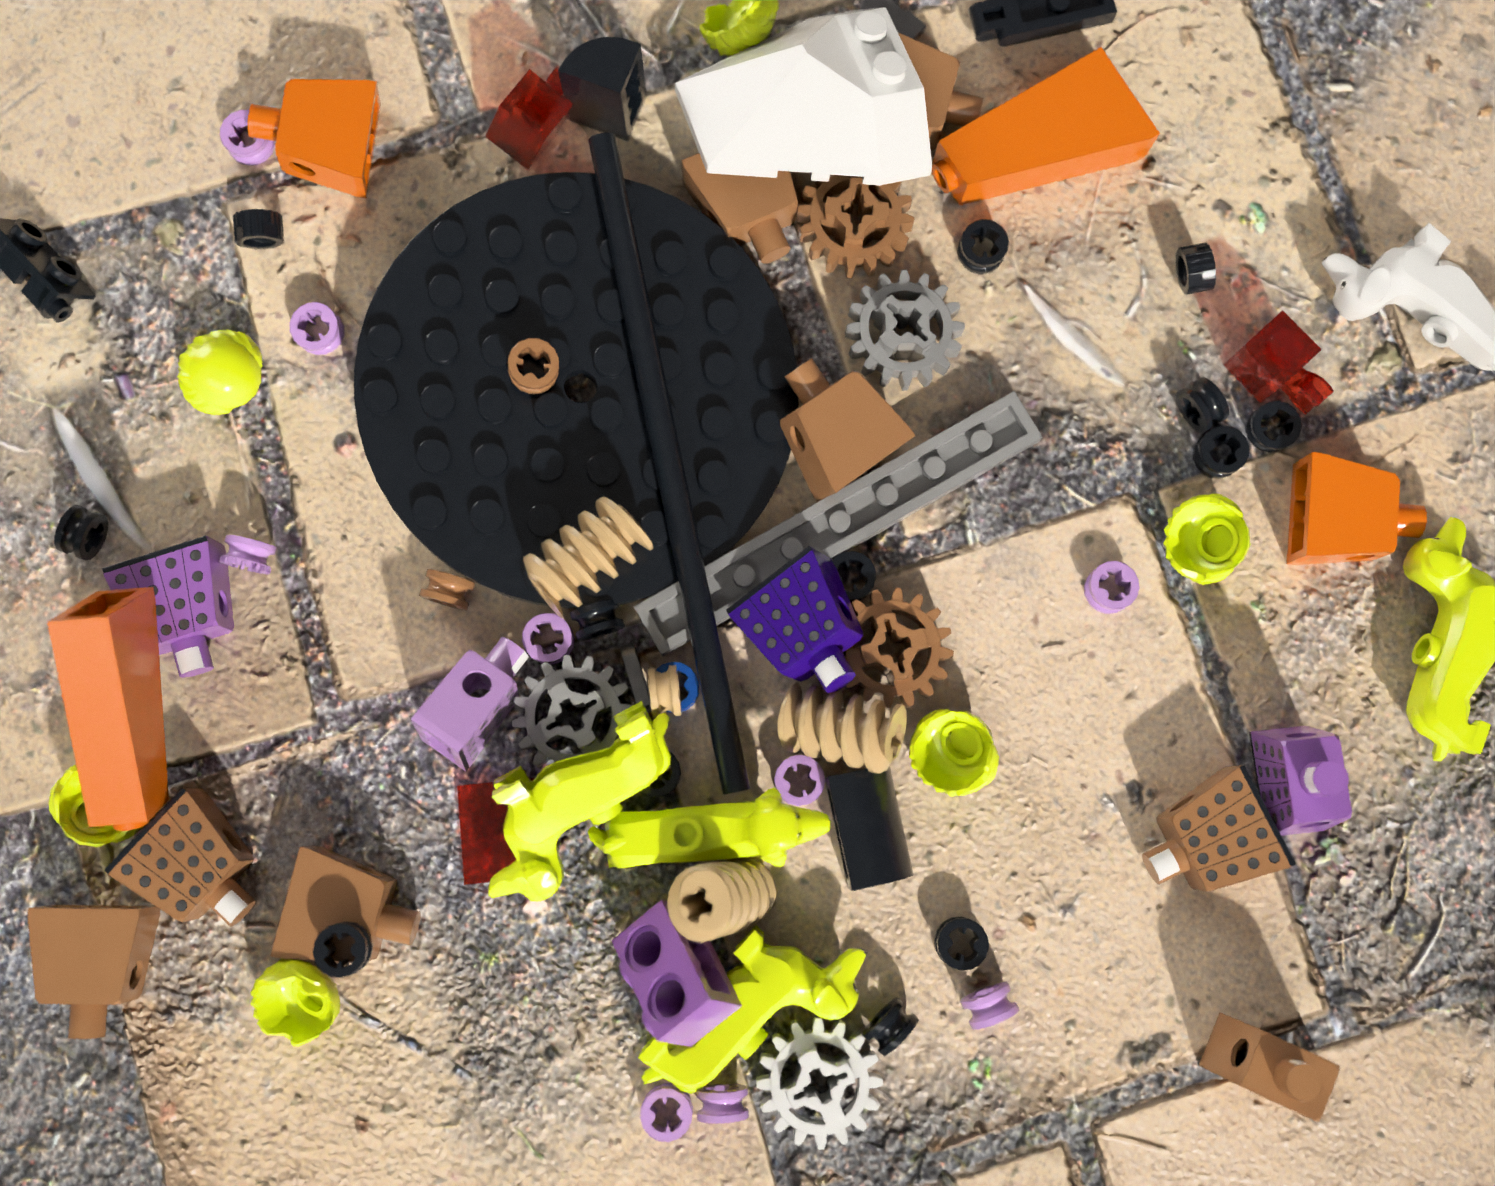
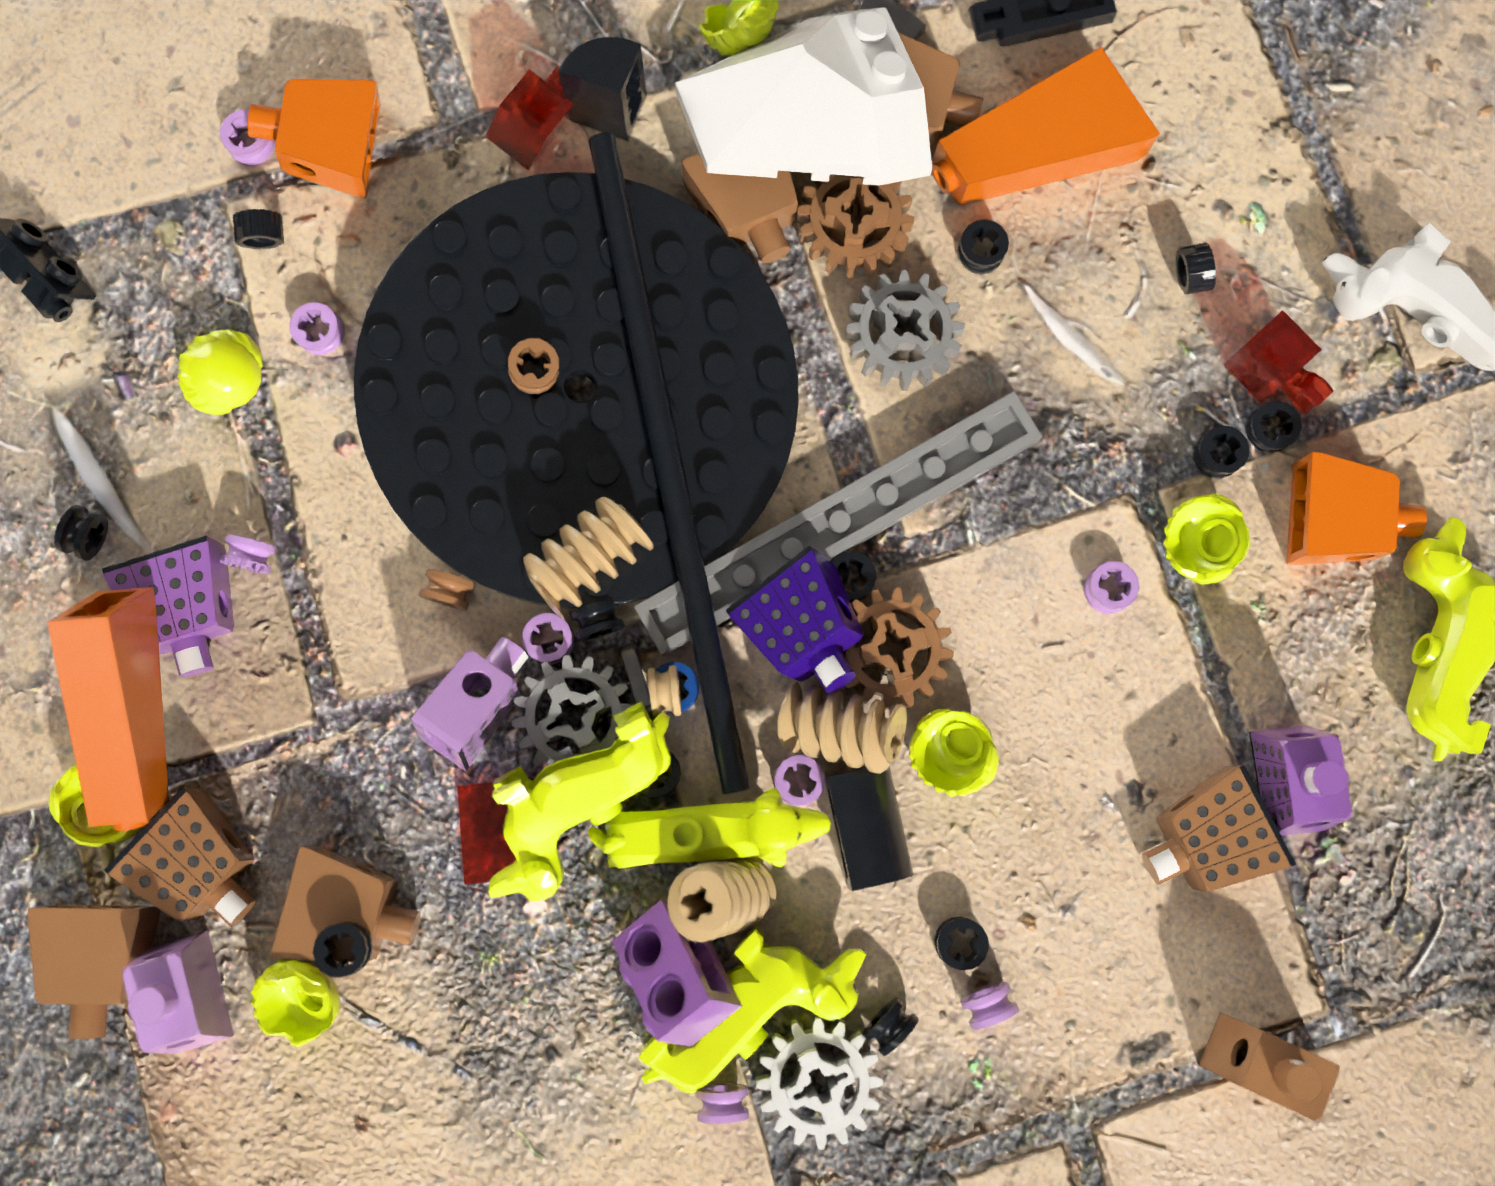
lavender bush [640,1083,693,1142] -> none
medium nougat torso [780,358,915,501] -> none
black bush [1176,377,1229,433] -> none
none -> lavender torso [122,930,234,1054]

